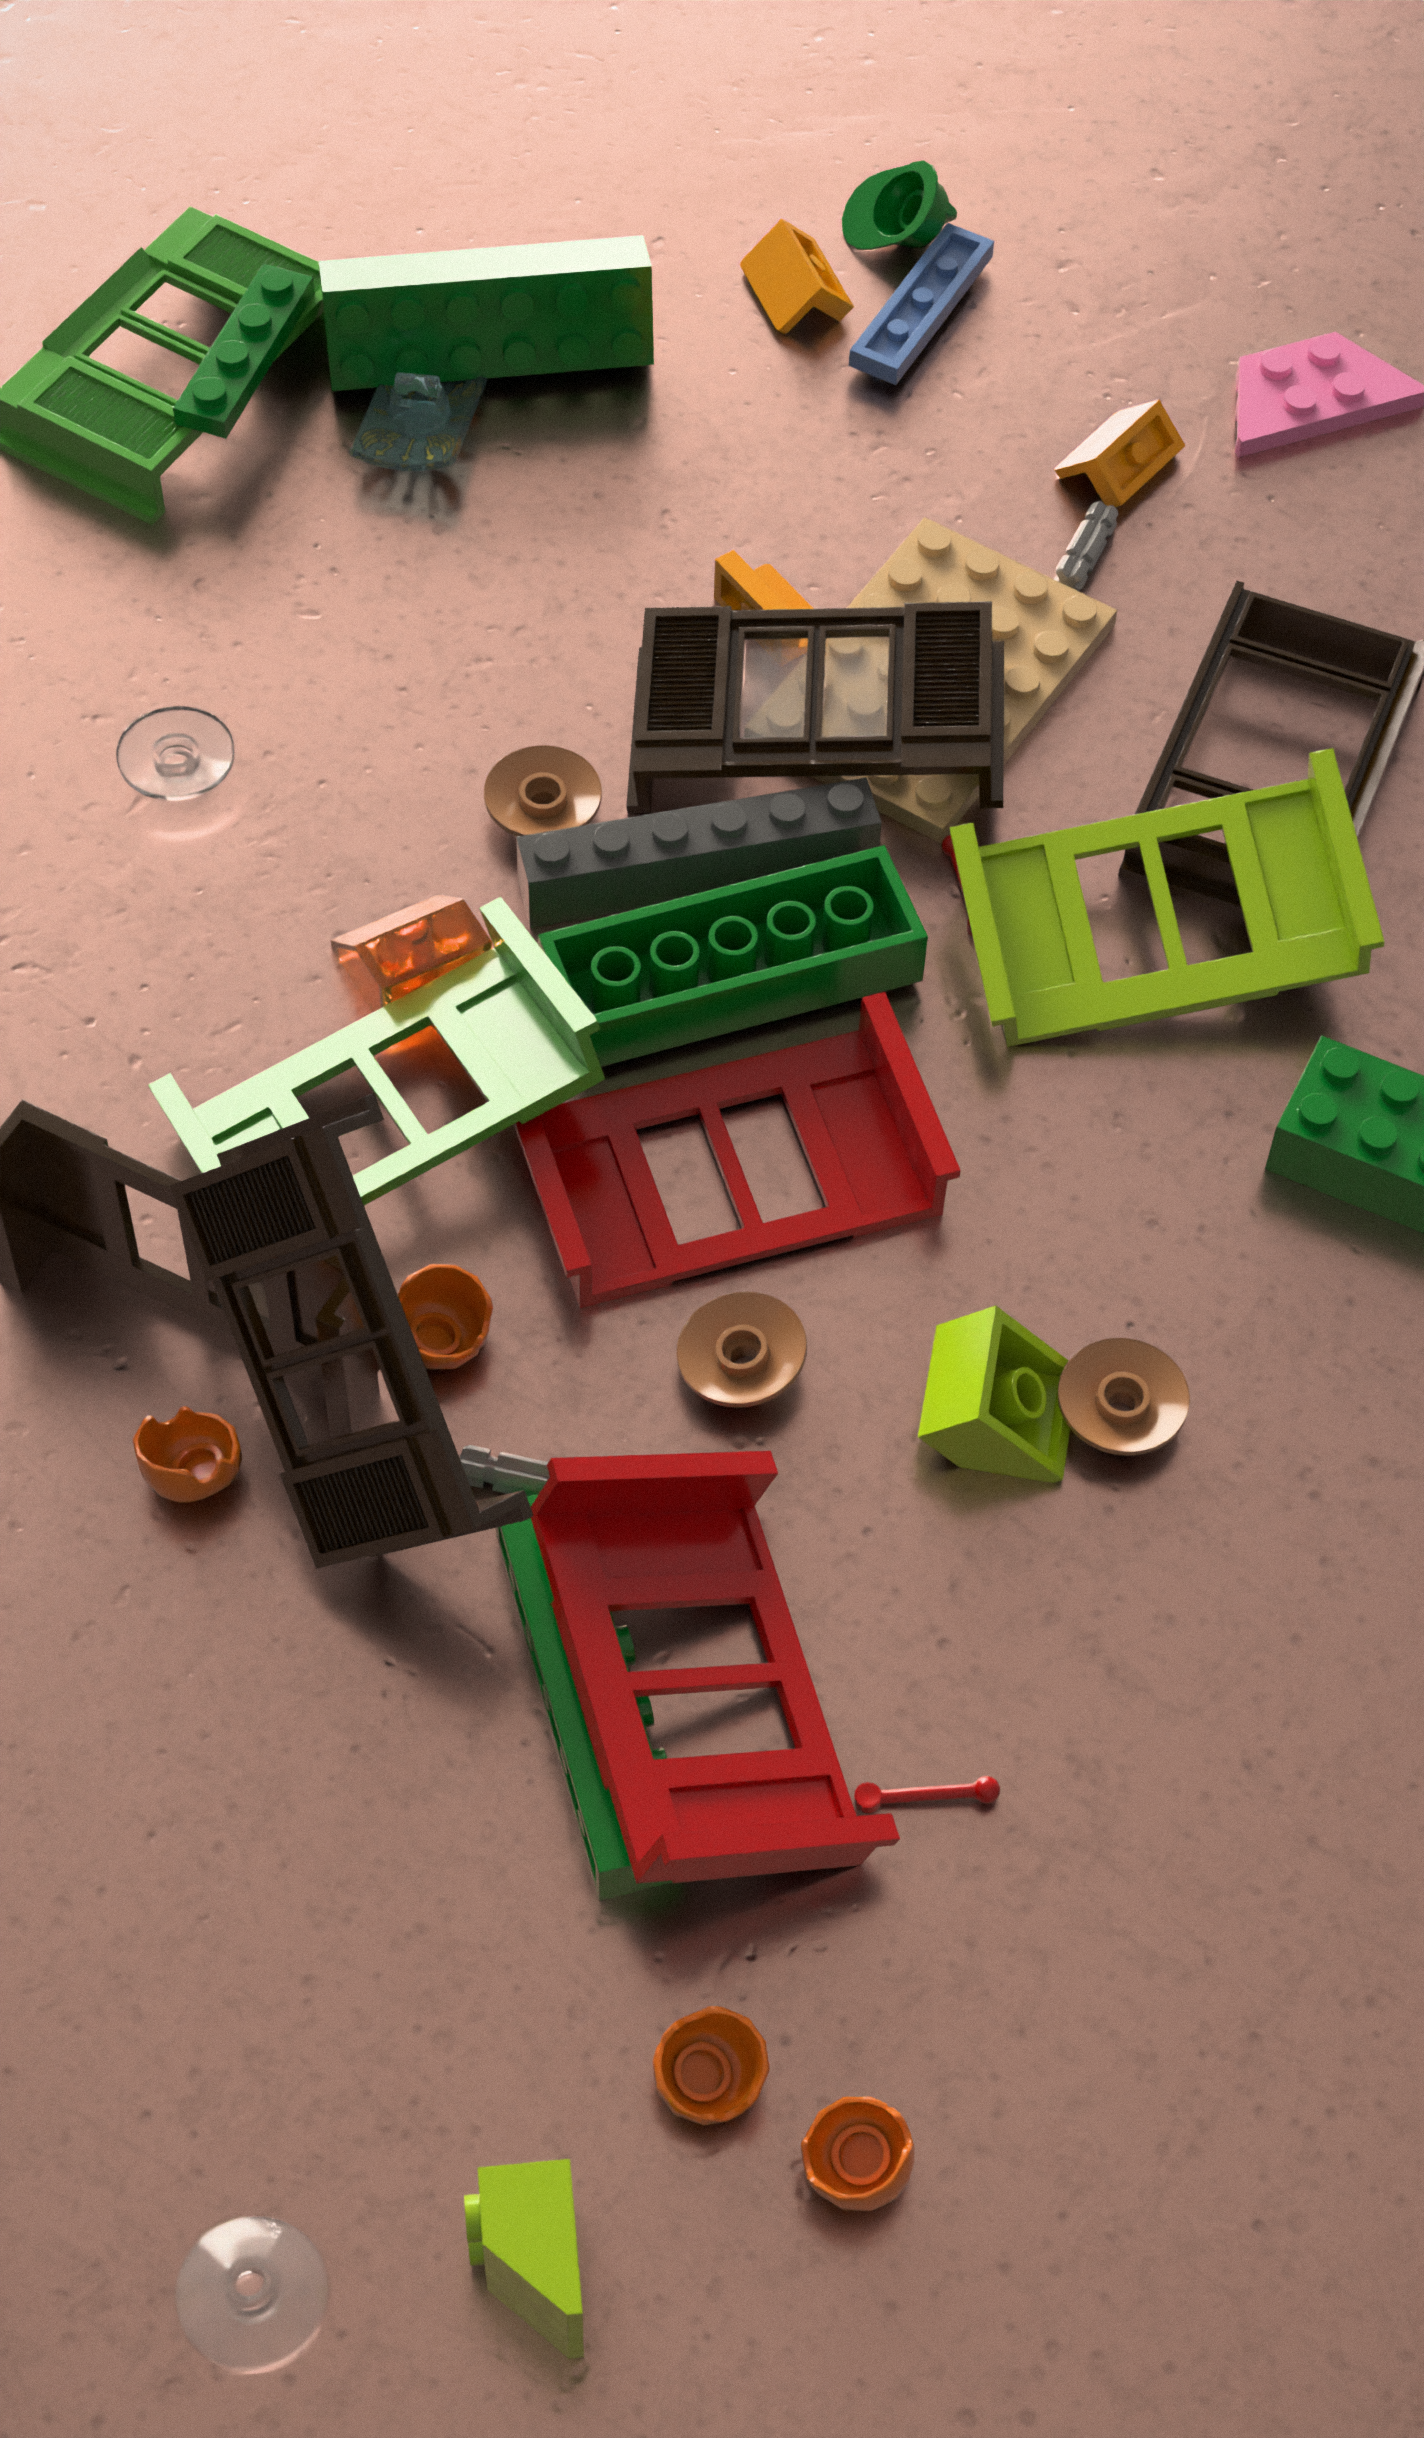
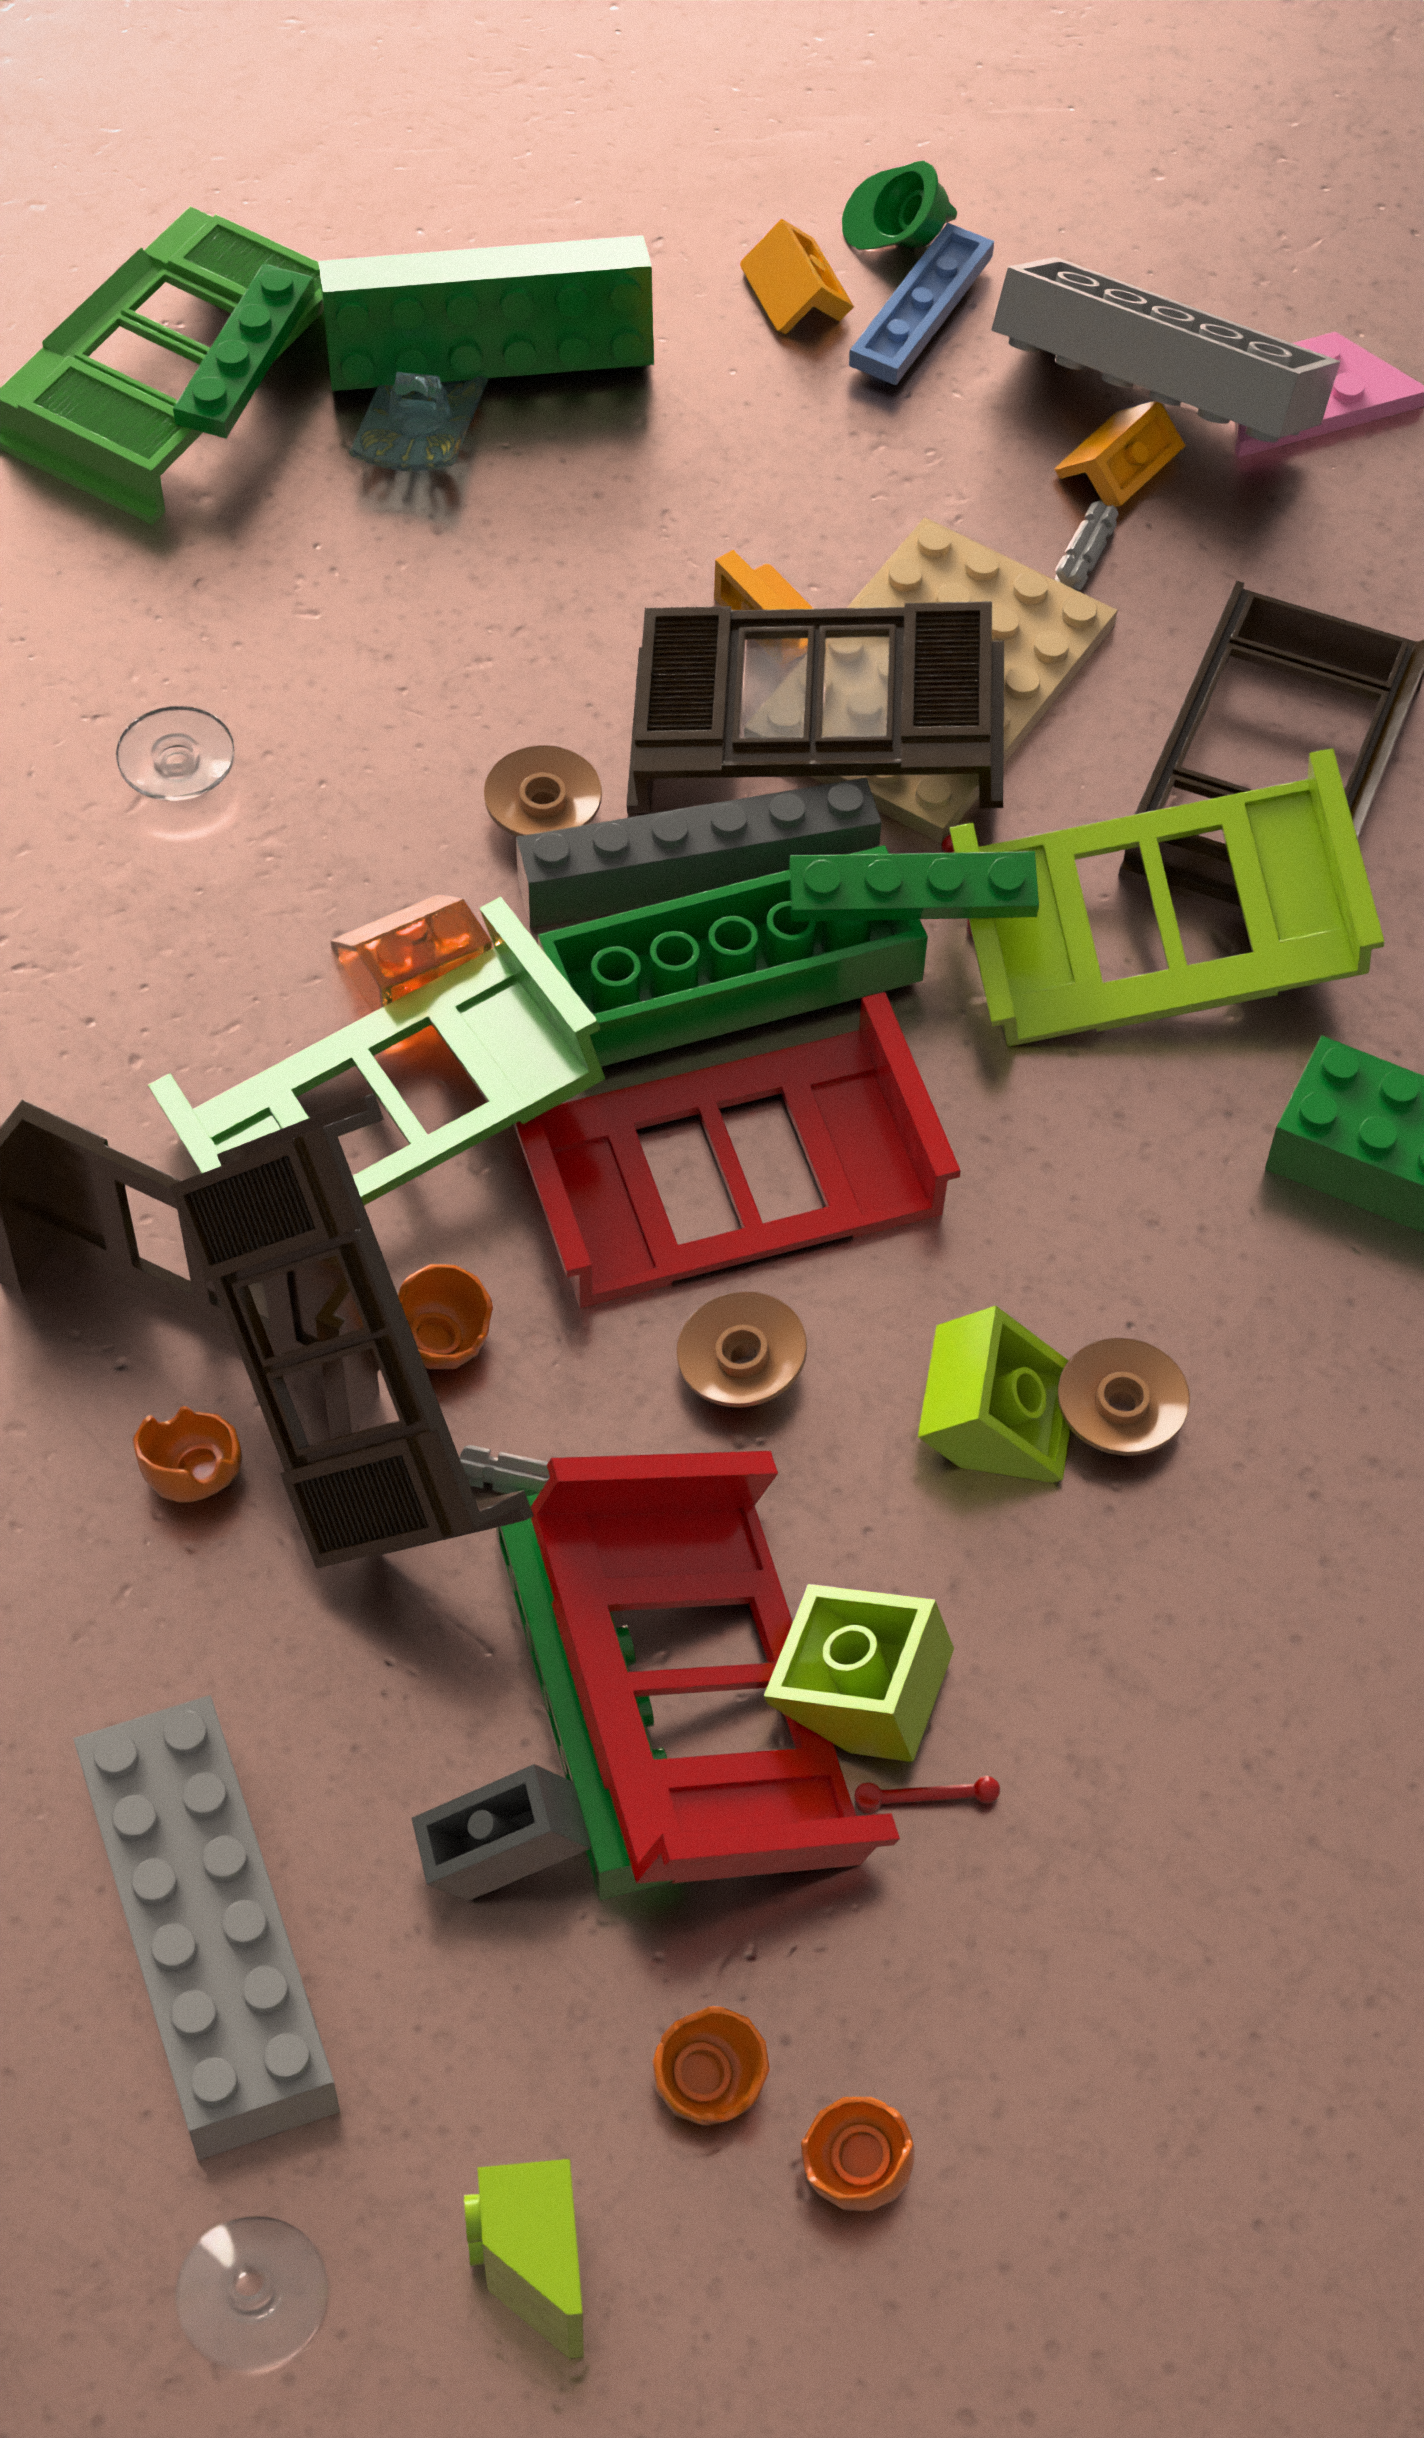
none -> light grey brick [73,1695,340,2161]
none -> dark grey brick [411,1764,591,1901]
none -> lime slope [764,1584,954,1762]
none -> green plate [789,851,1039,922]
none -> light grey brick [991,257,1341,442]

